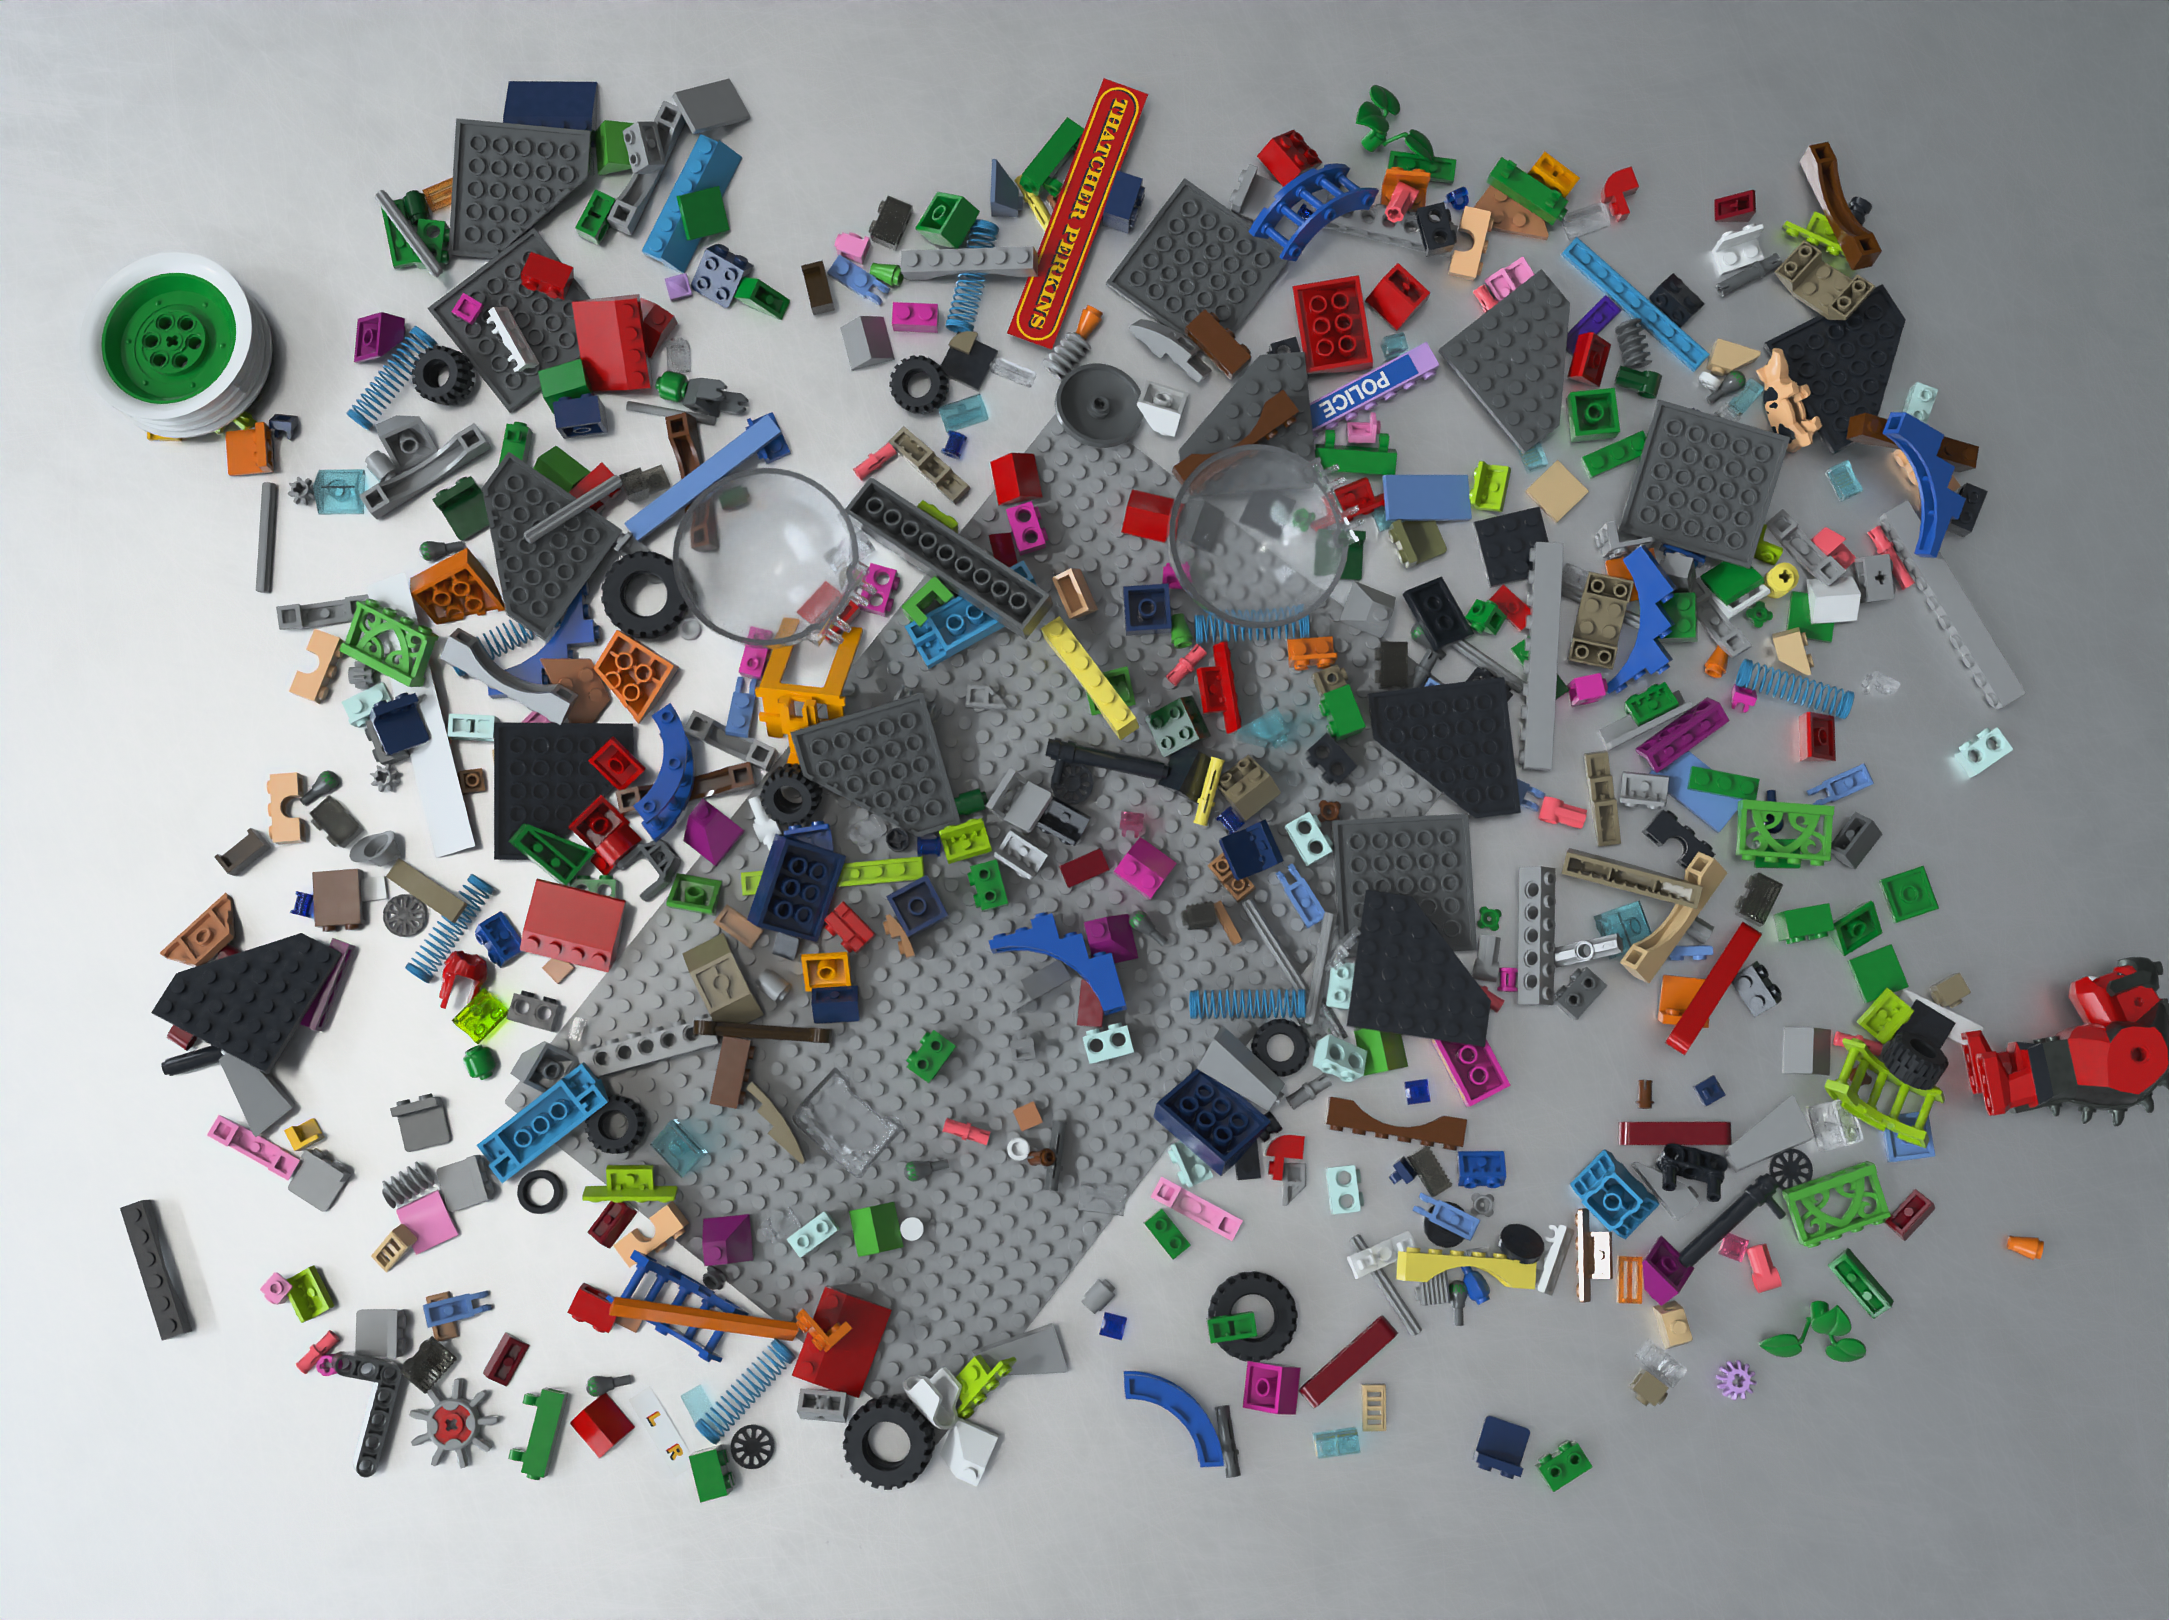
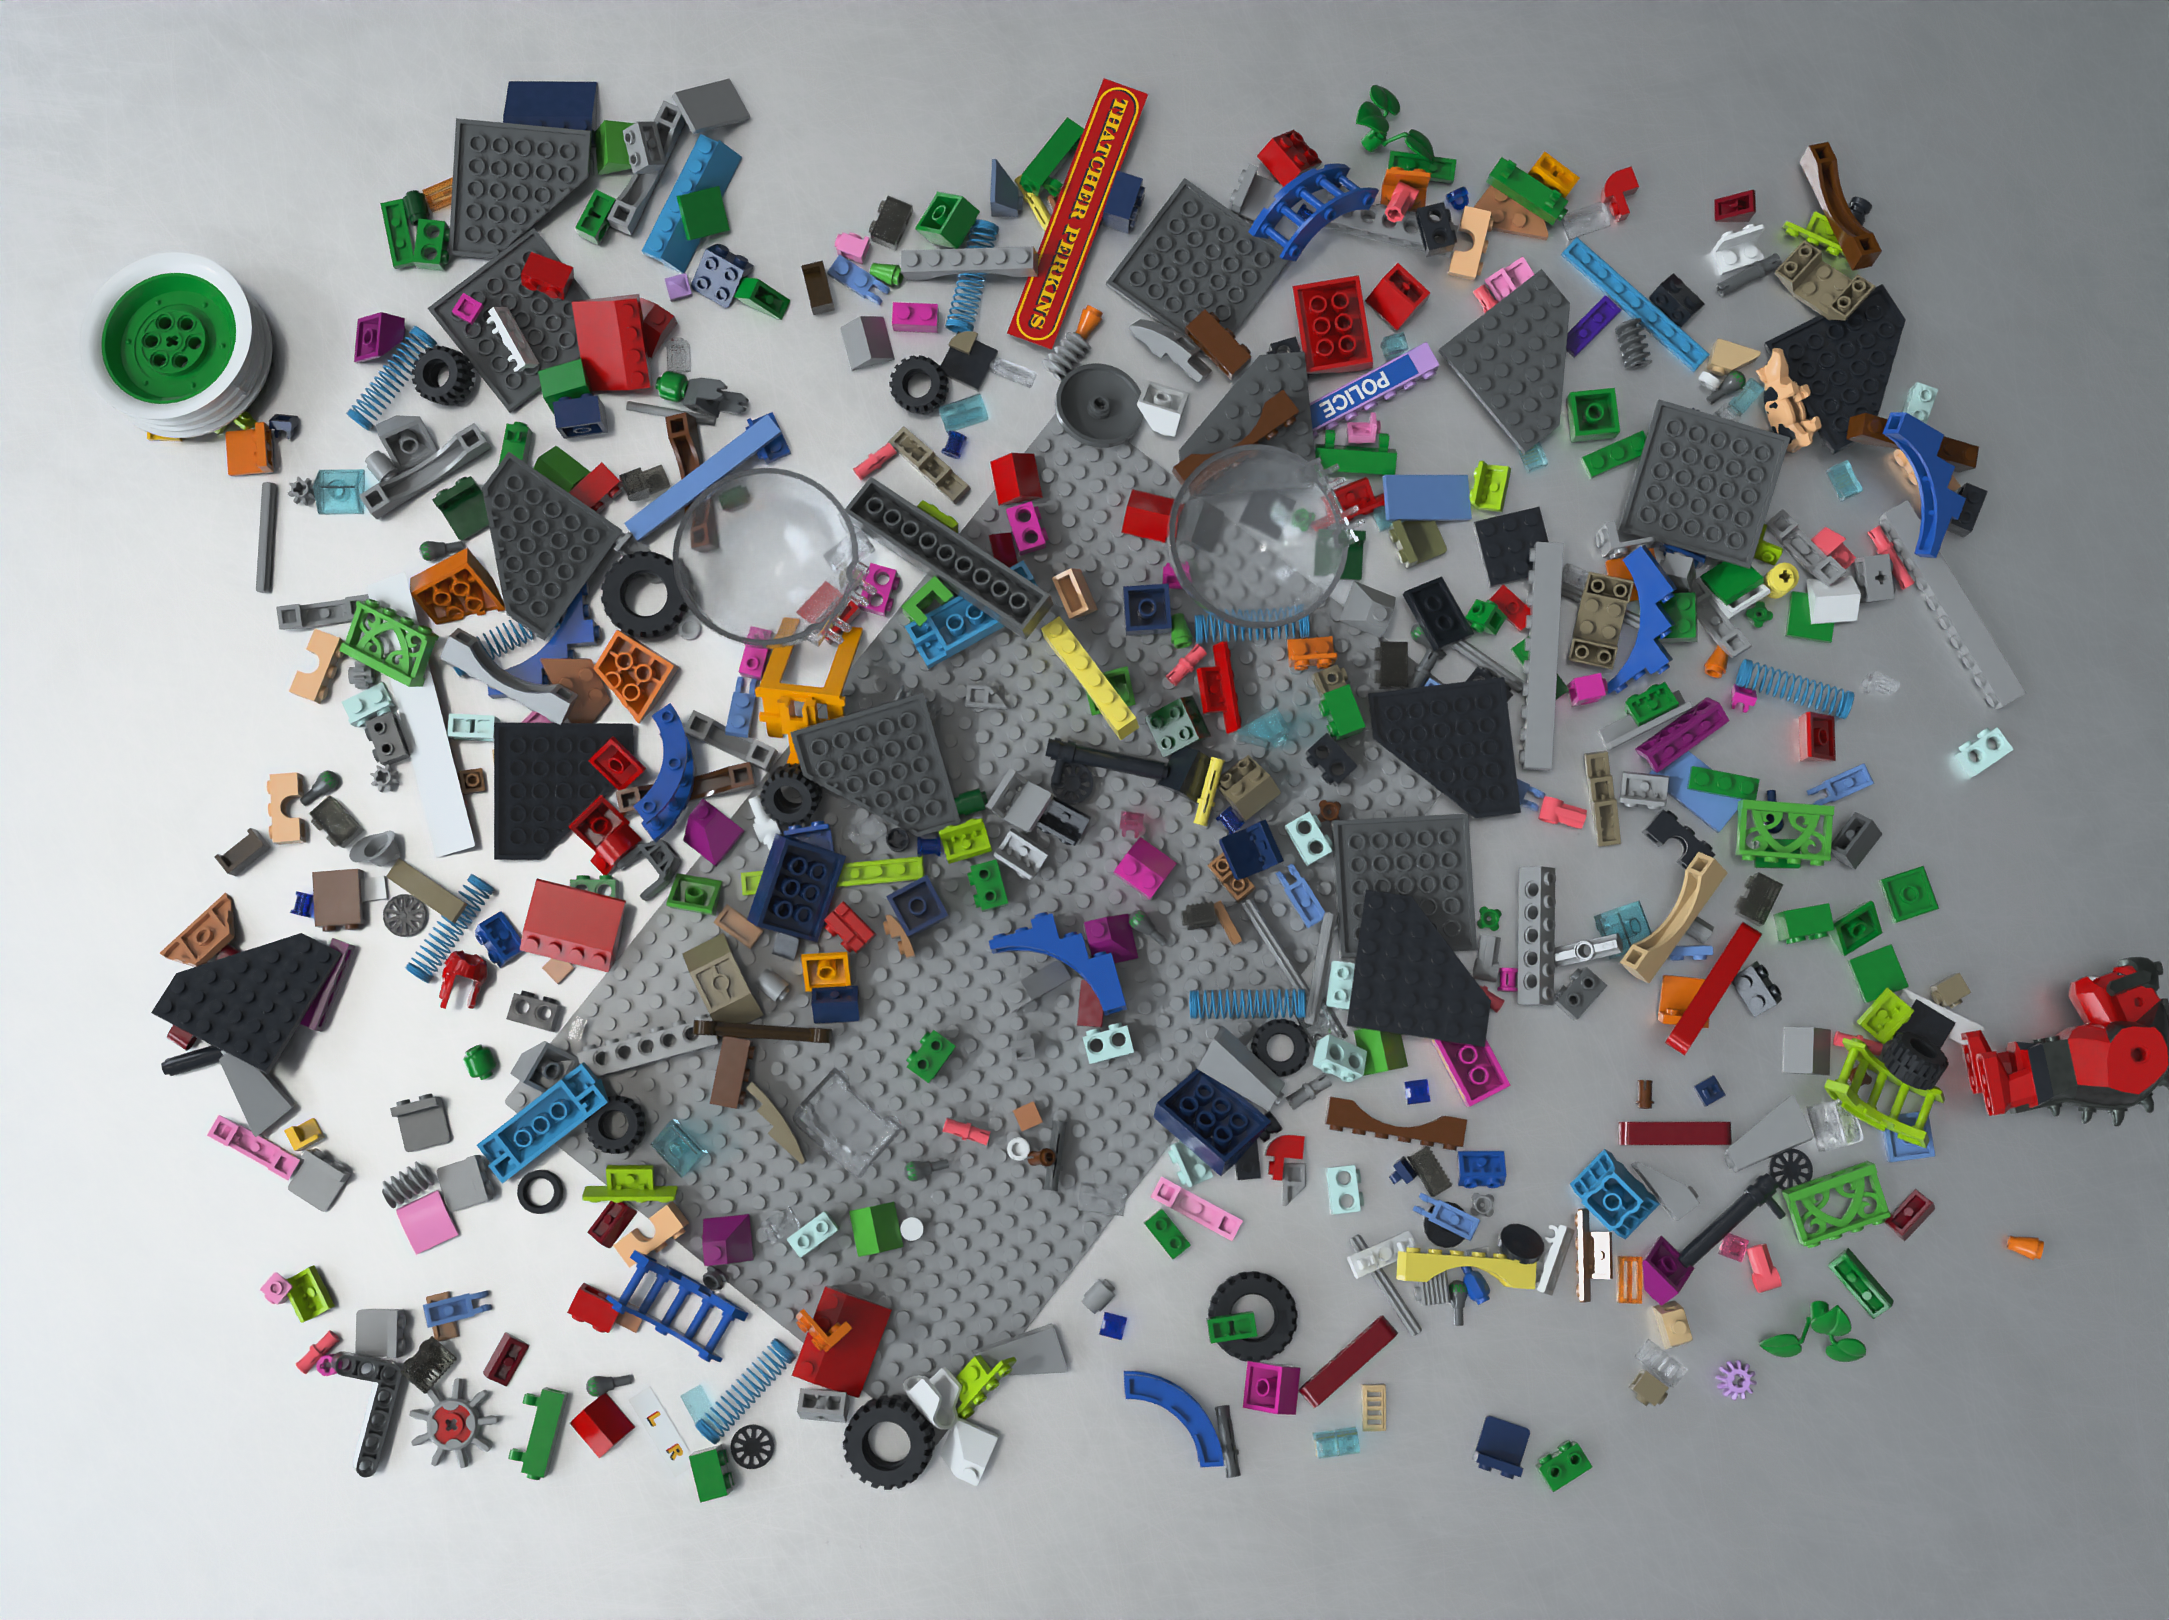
black arch [120,1200,192,1341] -> none
dark blue bracket [369,692,429,755] -> none
tan slope [371,1224,417,1273] -> none
light grey axle [375,190,443,277] -> none
clear neon green bracket [452,988,509,1044] -> none
green wedge [508,824,595,886] -> none
light grey axle [524,475,623,544] -> none
orange tile [609,1297,799,1341] -> none
dark red slope [1059,848,1110,888] -> none
clear slope [1324,926,1361,972] -> none
tan tile [1525,460,1589,523] -> none
dark tan slope [1561,848,1703,909] -> none
red slope [1567,332,1611,387] -> none
dark green piece [1614,365,1662,399] -> none
black piece [1656,1143,1728,1202] -> none
tan slope [1772,627,1814,675] -> none

